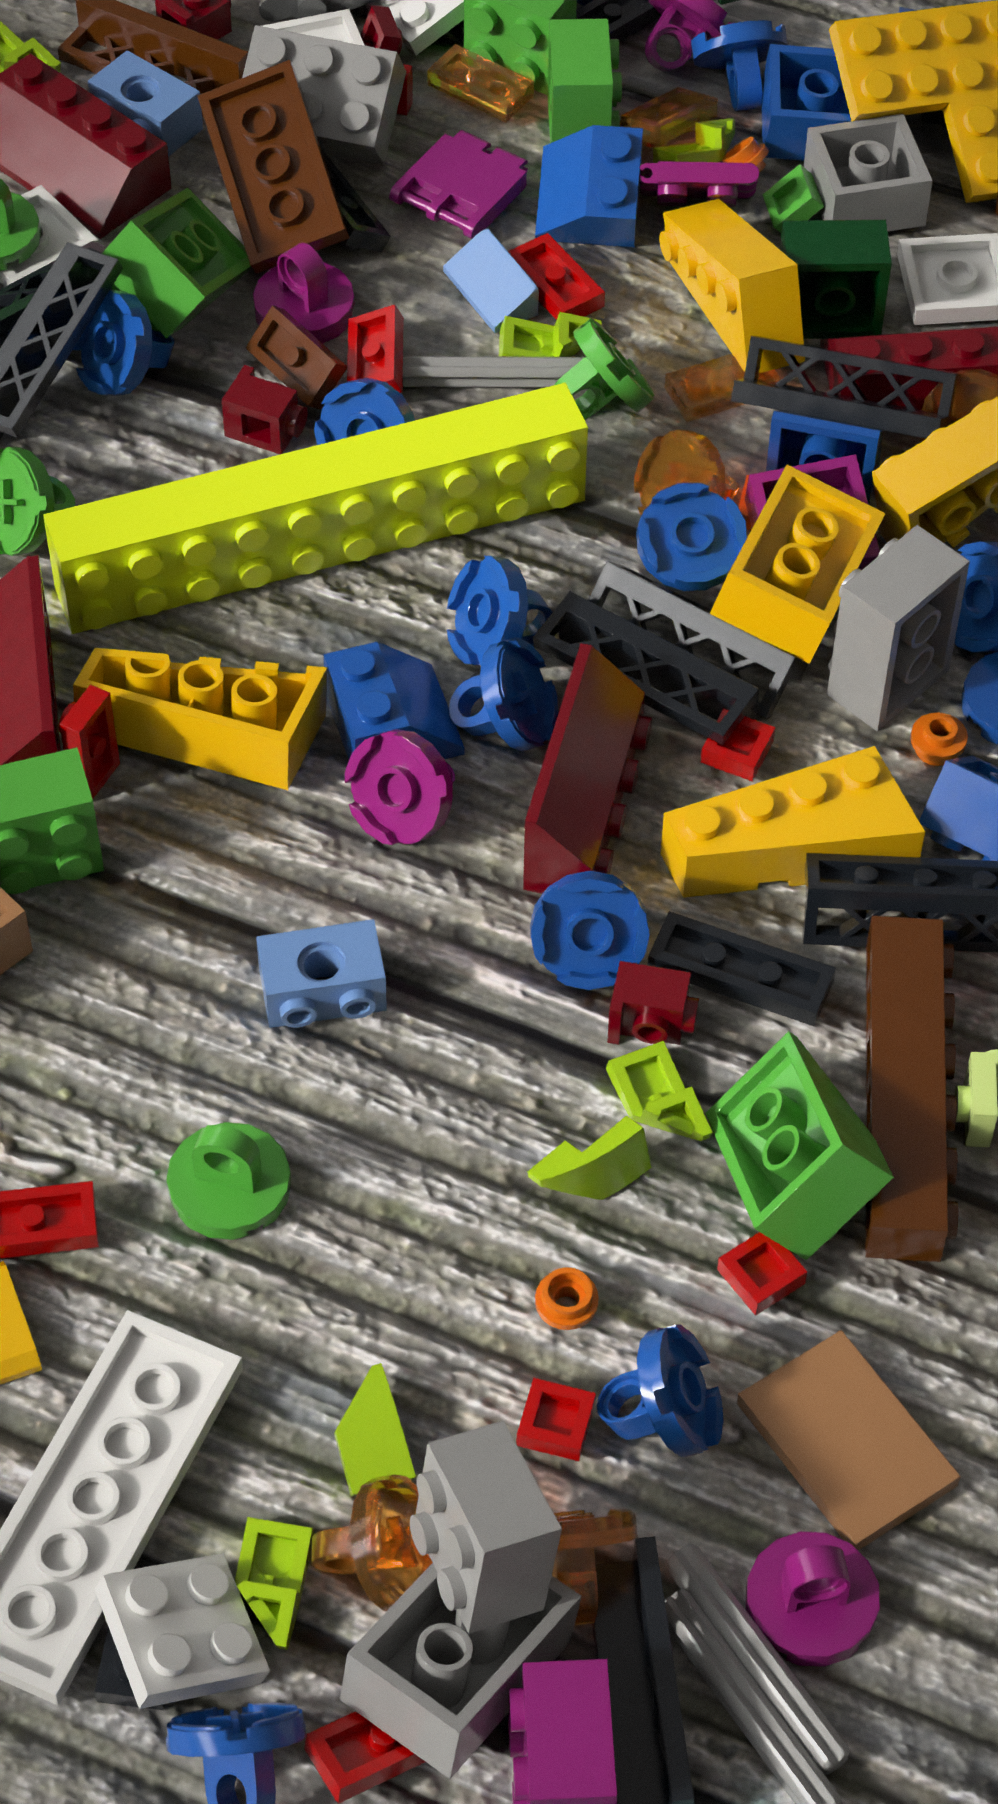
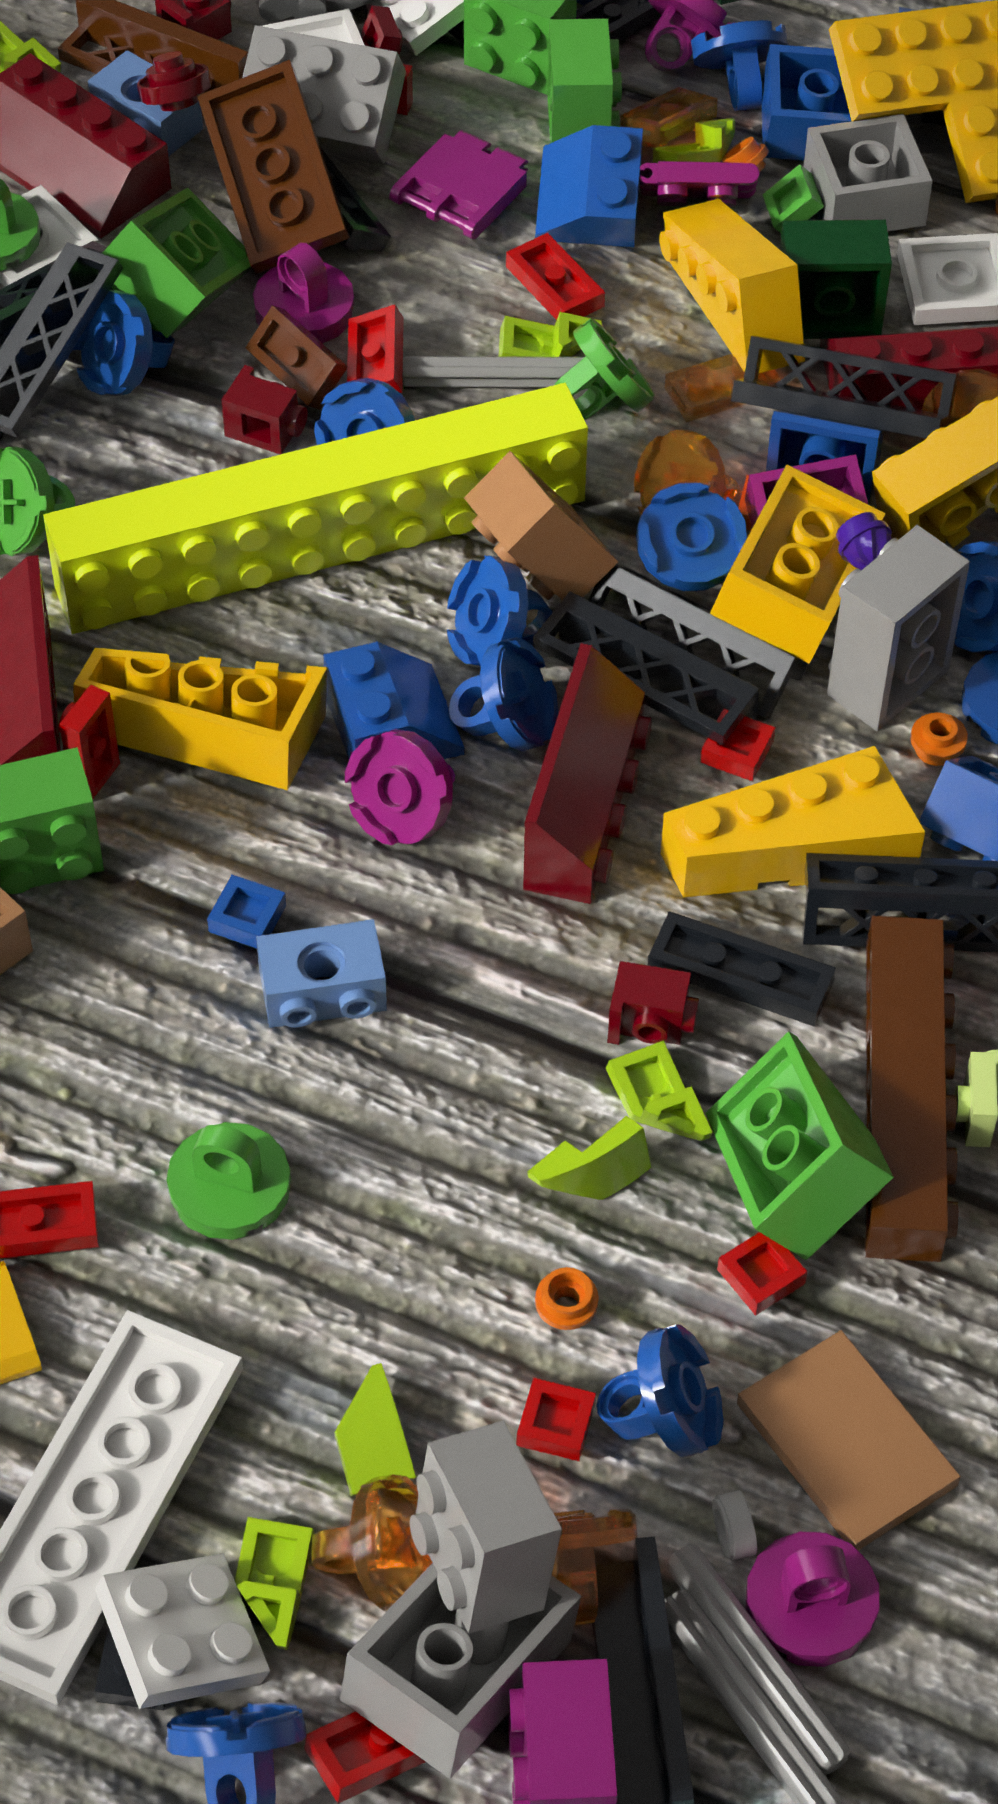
clear orange plate [427,44,534,123] -> none
slope [443,228,539,333] -> none
blue tile [530,871,650,990] -> none
none -> dark red plate [137,51,212,111]
none -> blue plate [207,874,286,949]
none -> medium nougat brick [464,451,619,600]
none -> light grey tile [712,1490,757,1561]
none -> dark purple plate [836,512,892,570]

